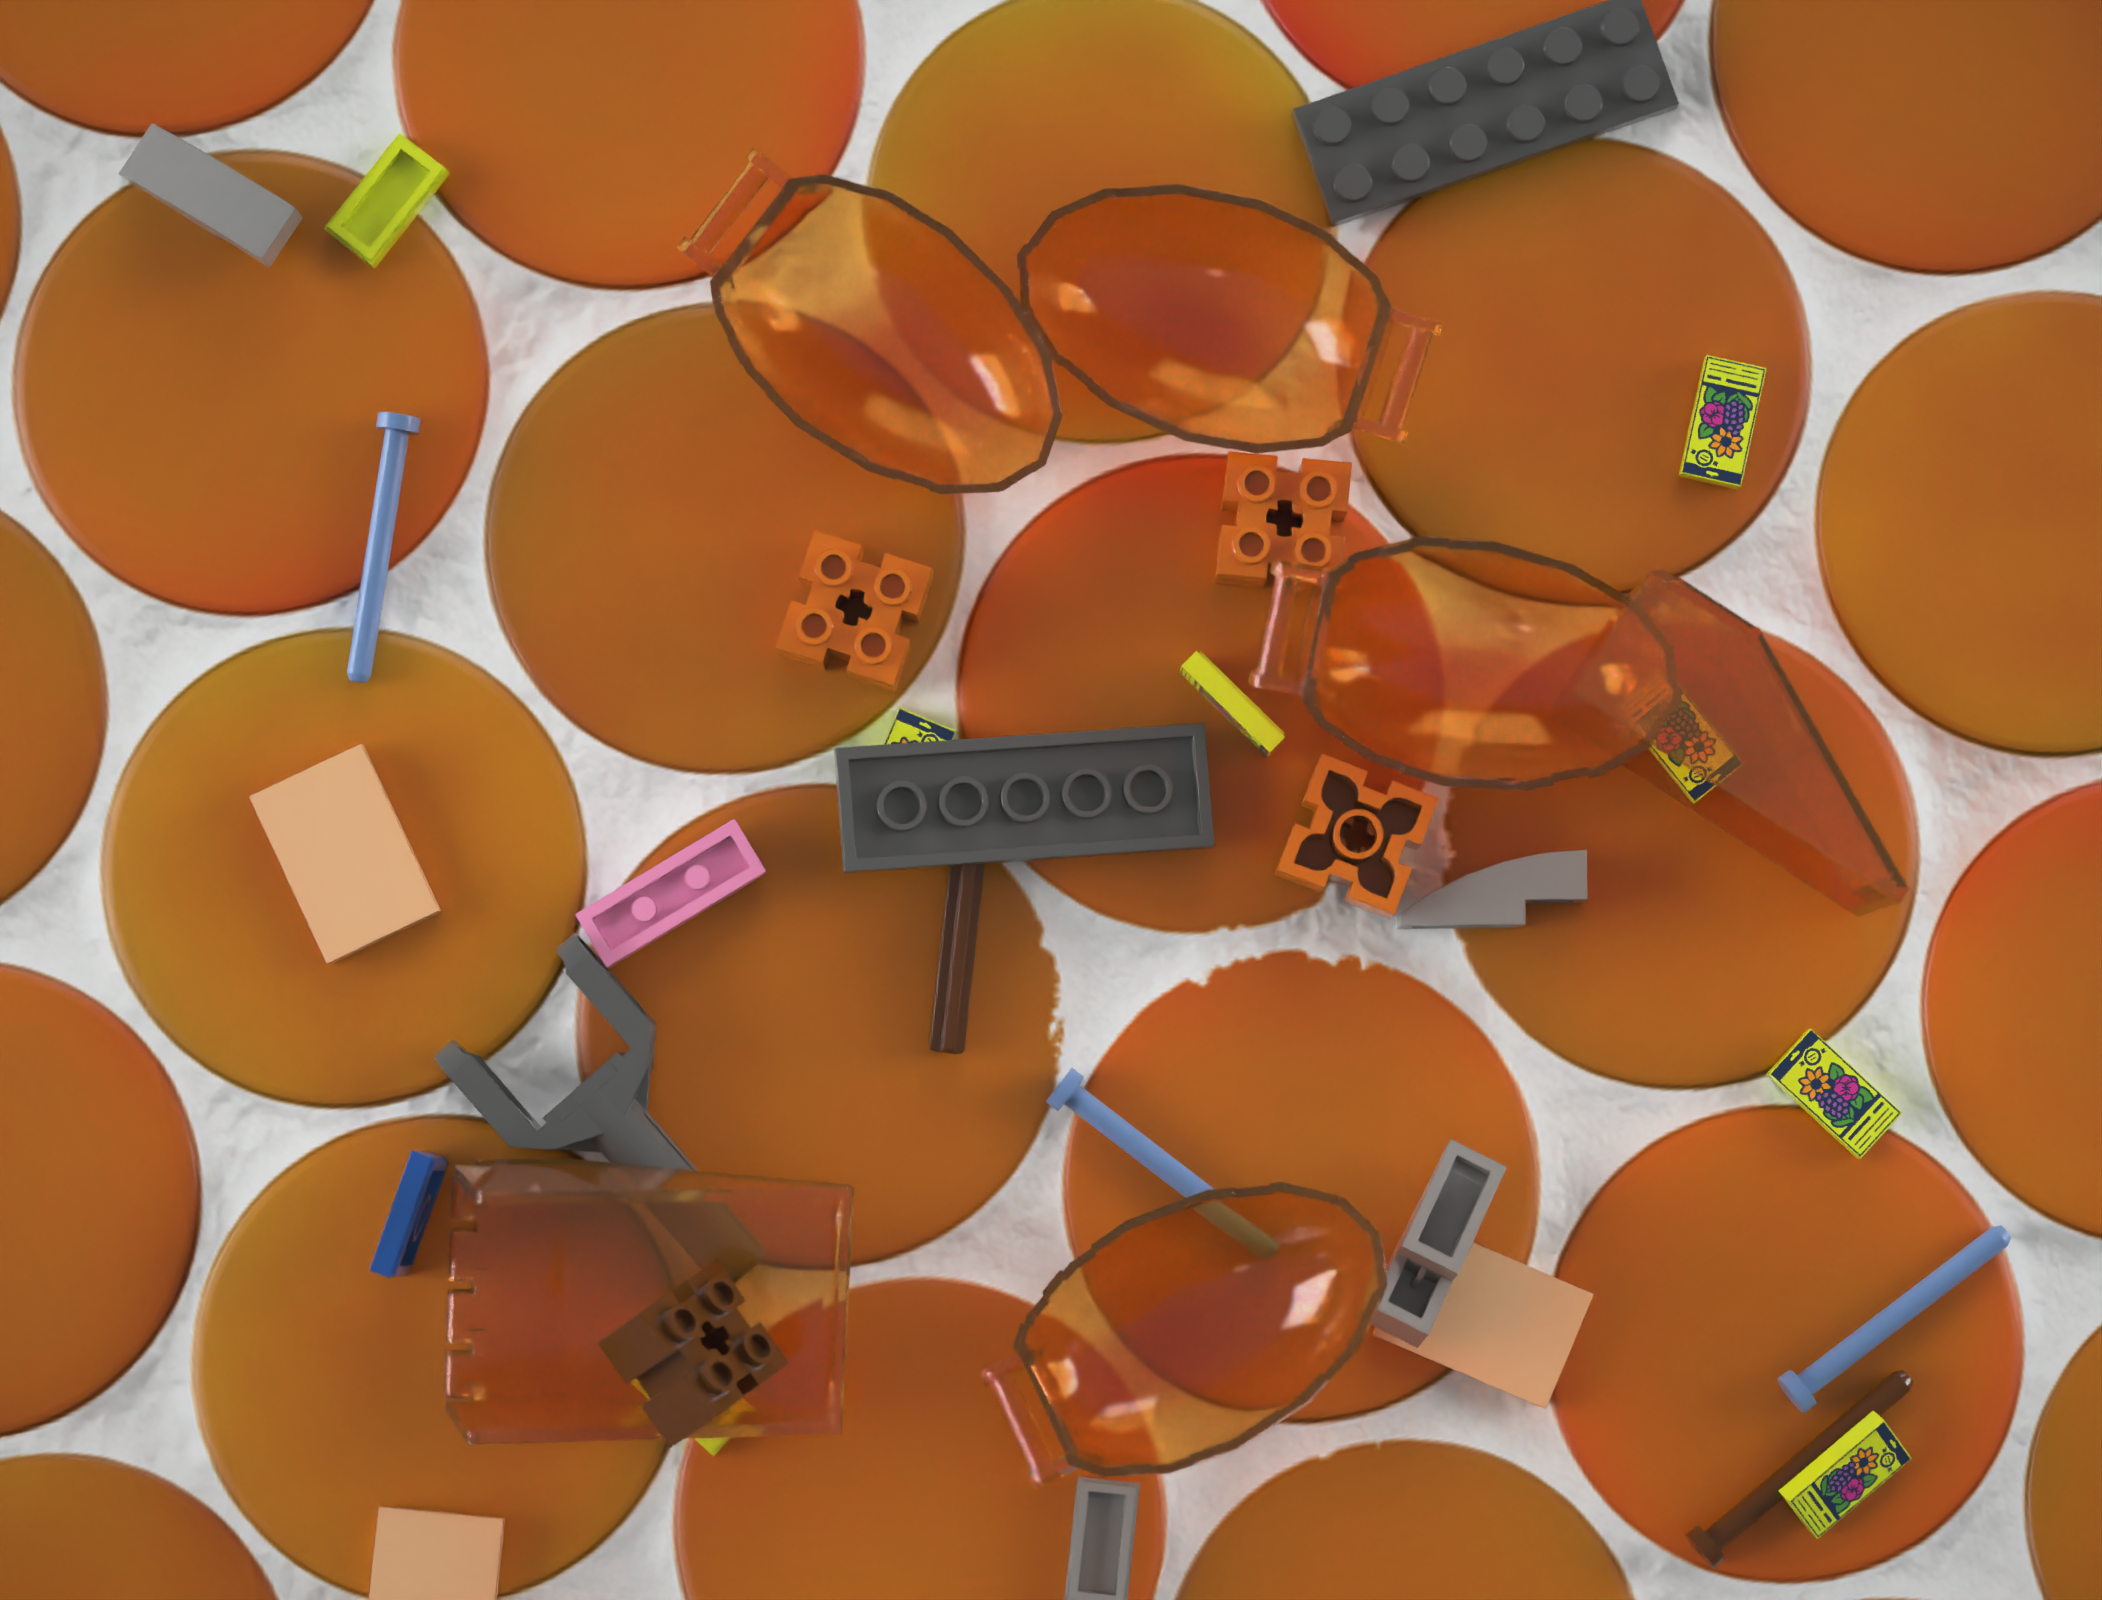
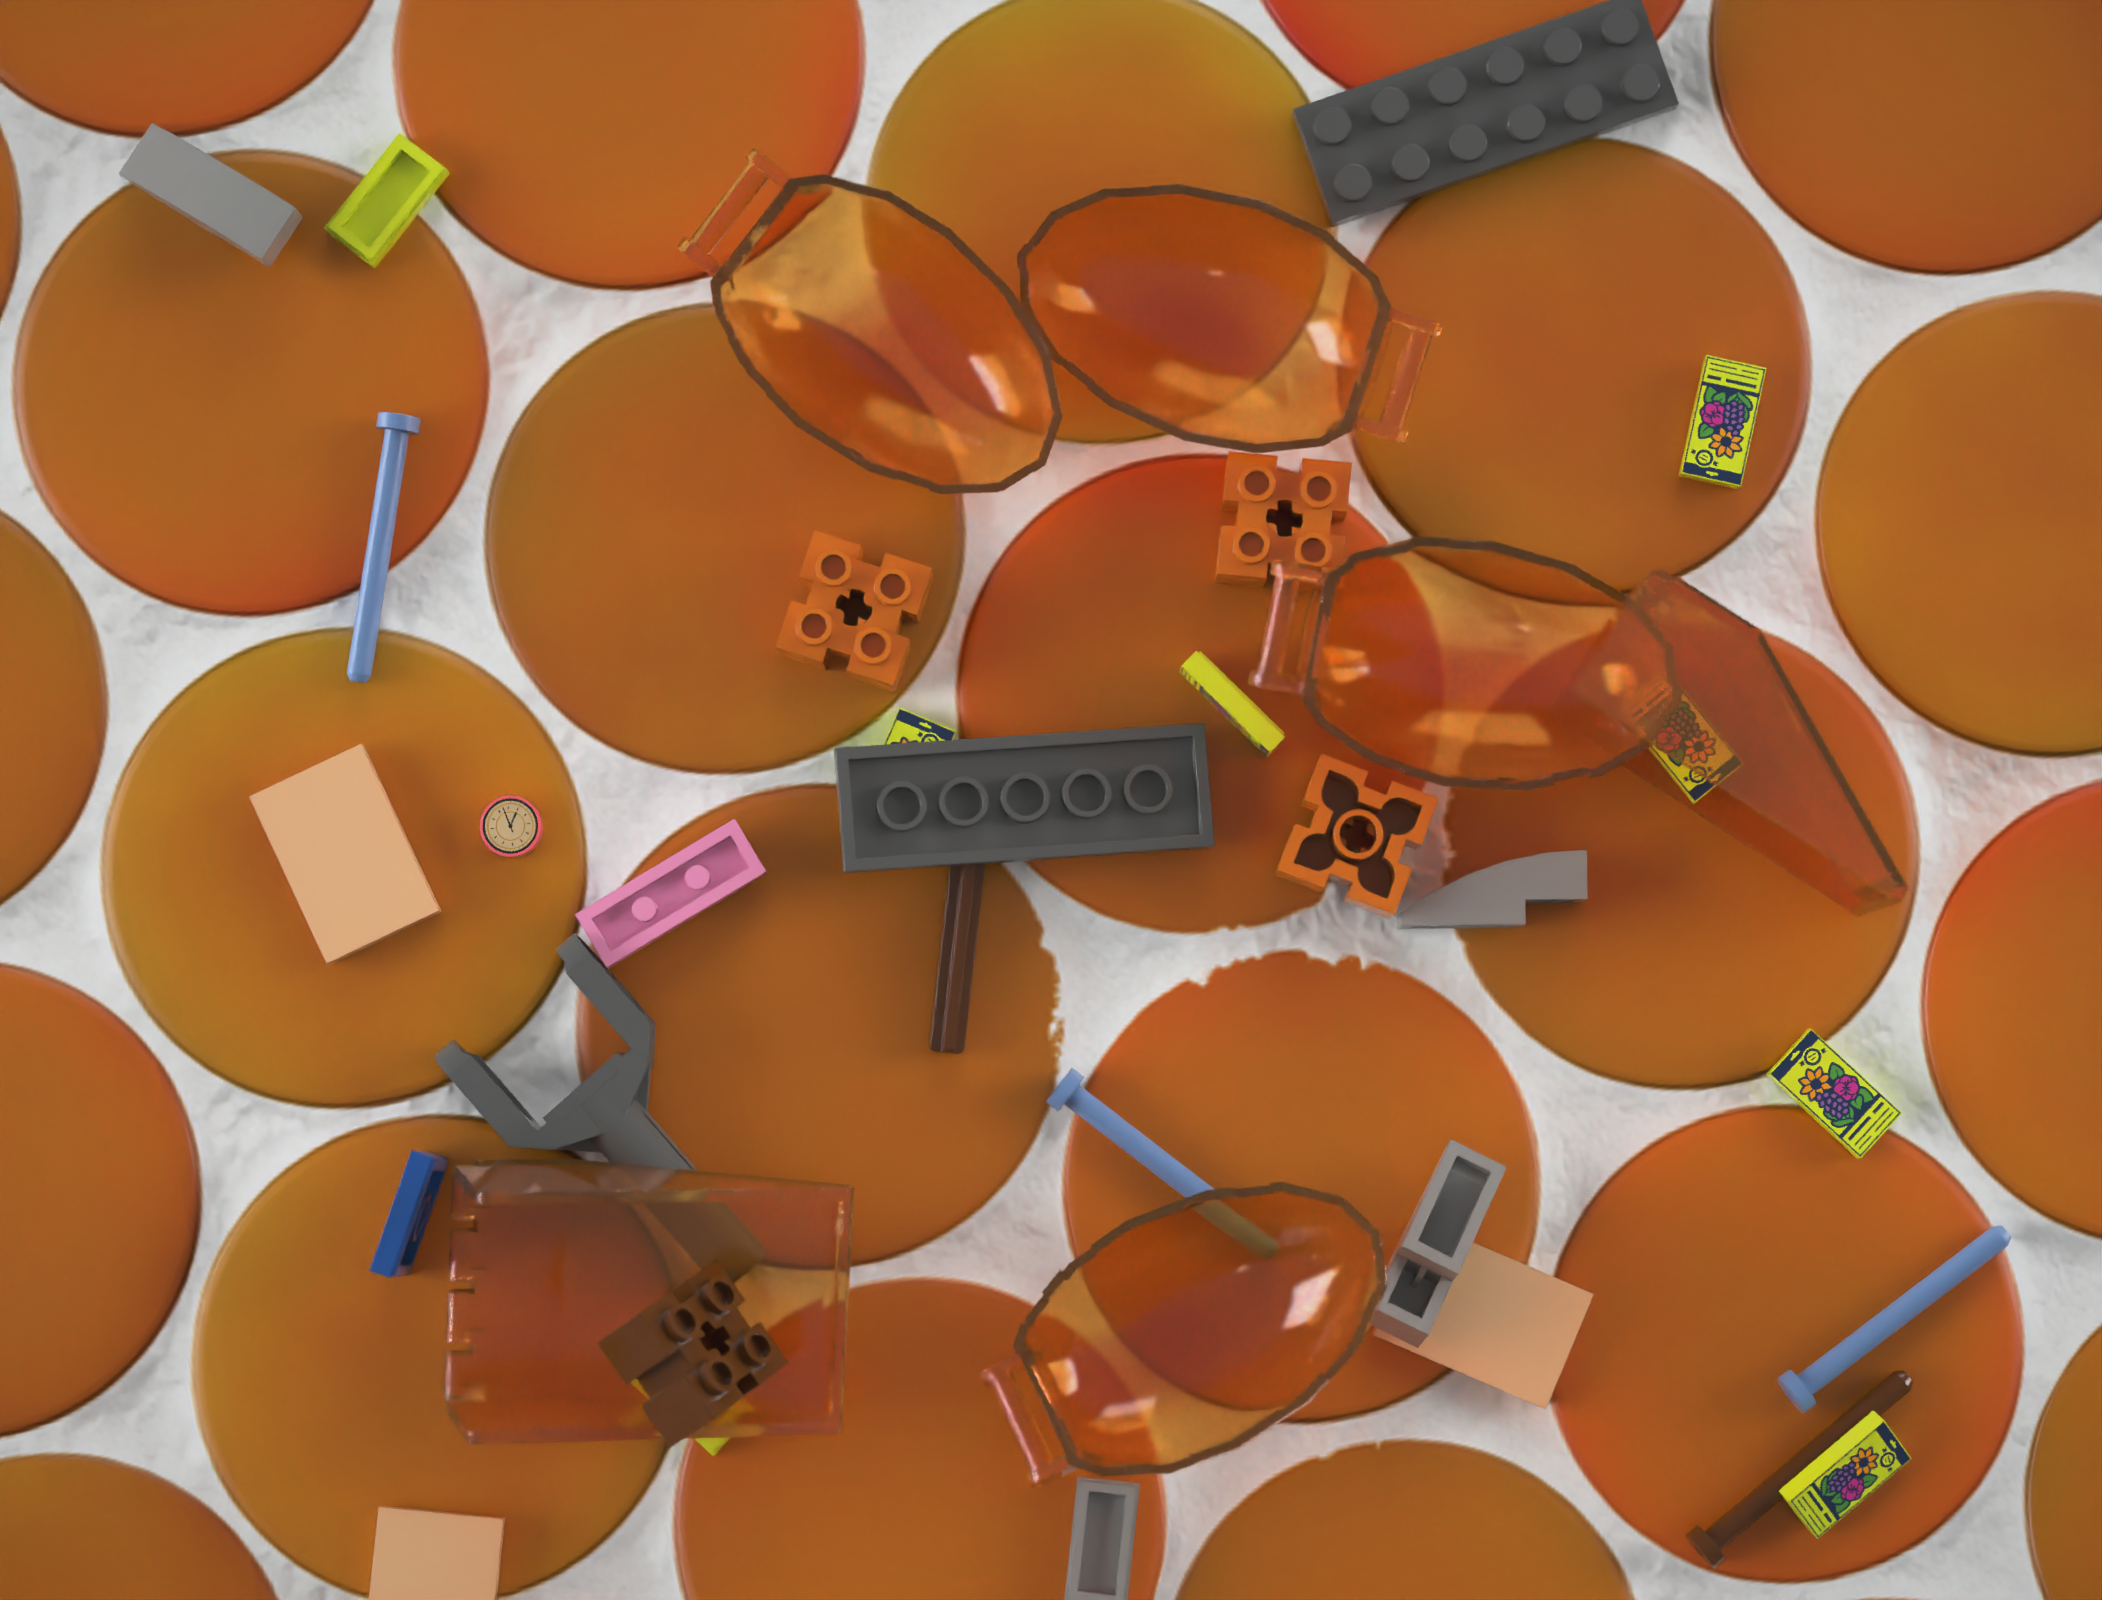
none -> tile [479,795,543,858]

